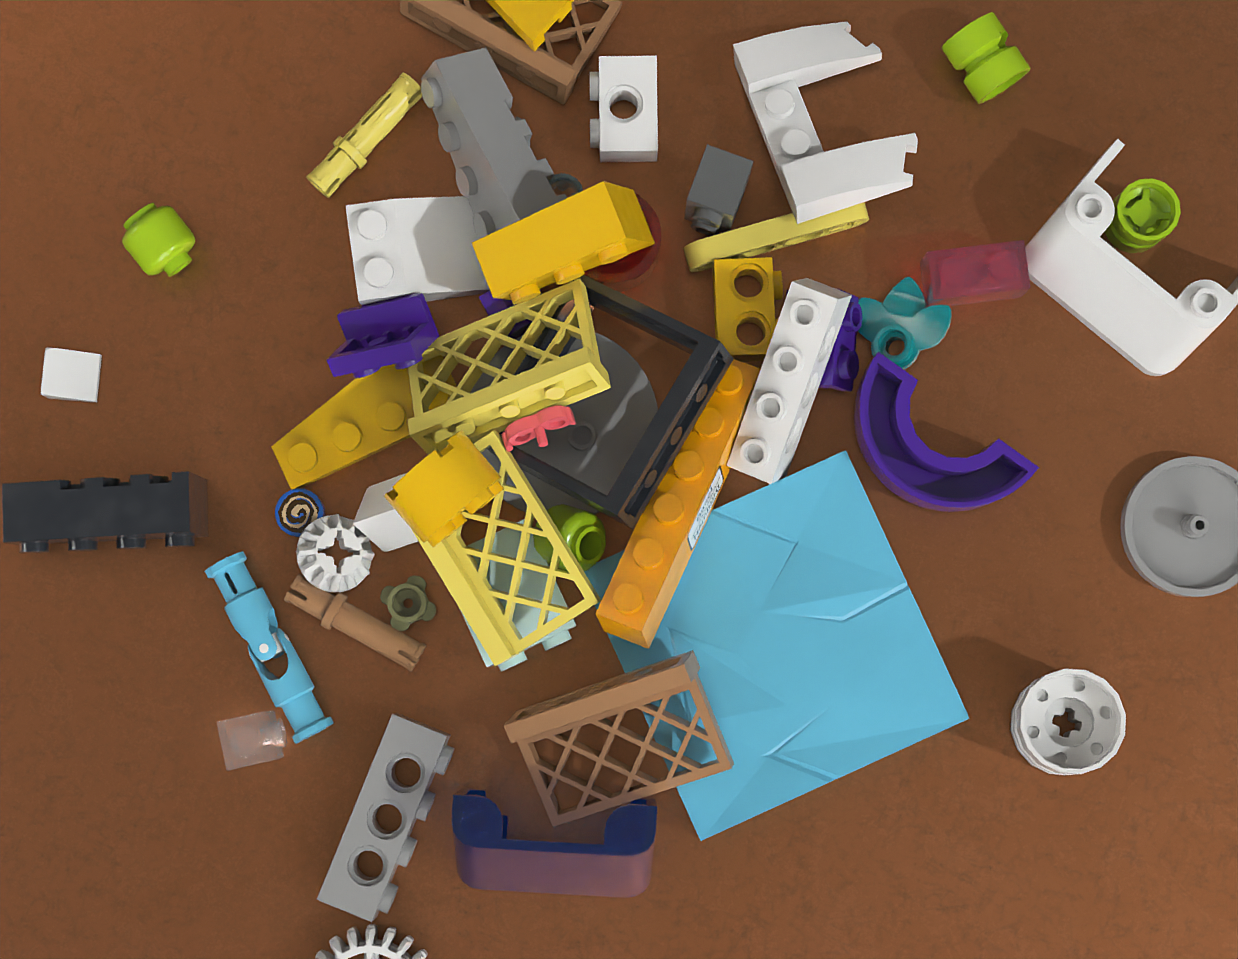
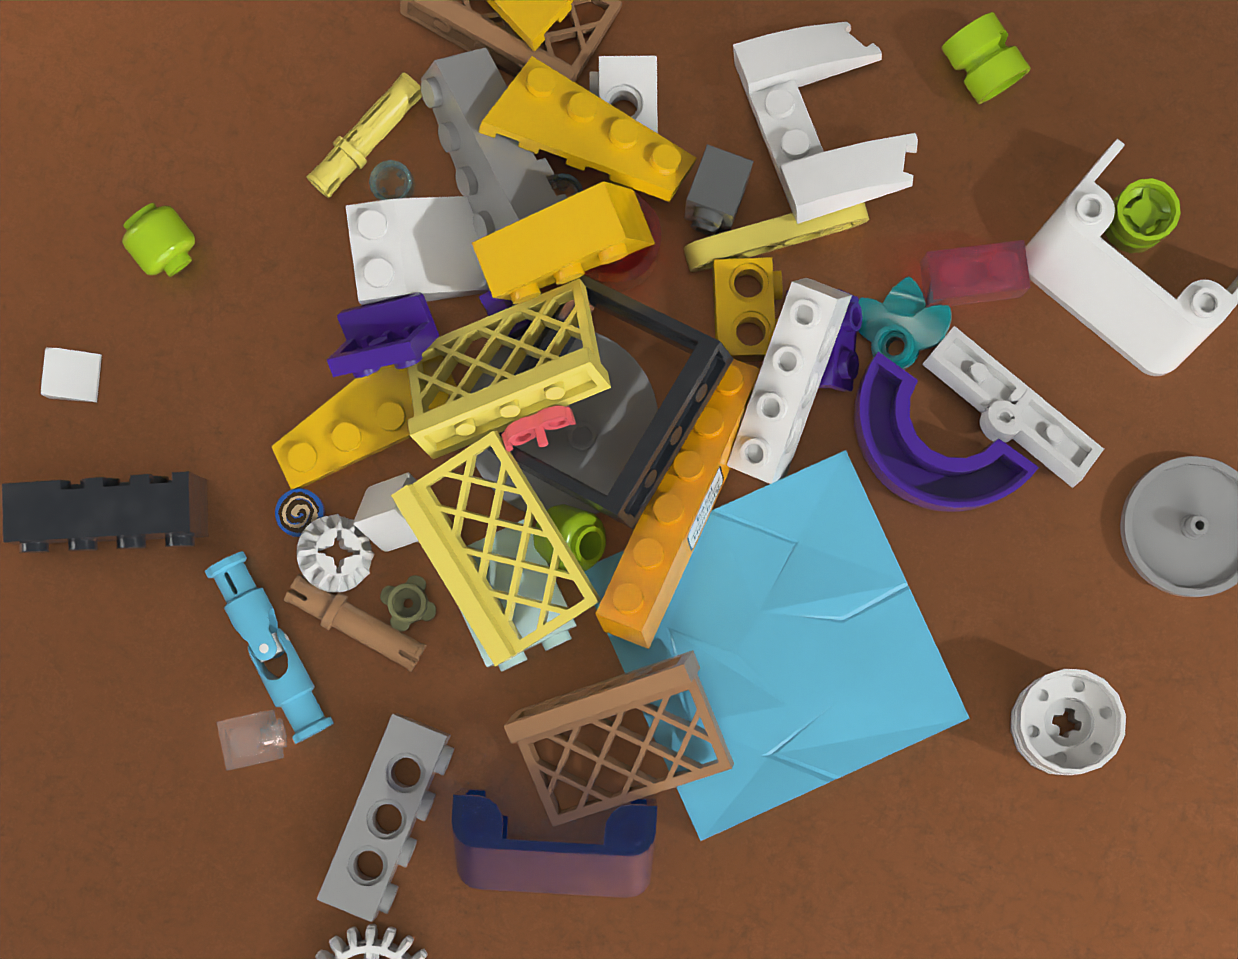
yellow brick [384,430,505,548] -> none
none -> clear light blue bush [369,160,416,201]
none -> yellow wing [479,56,697,202]
none -> white hinge [923,326,1104,488]

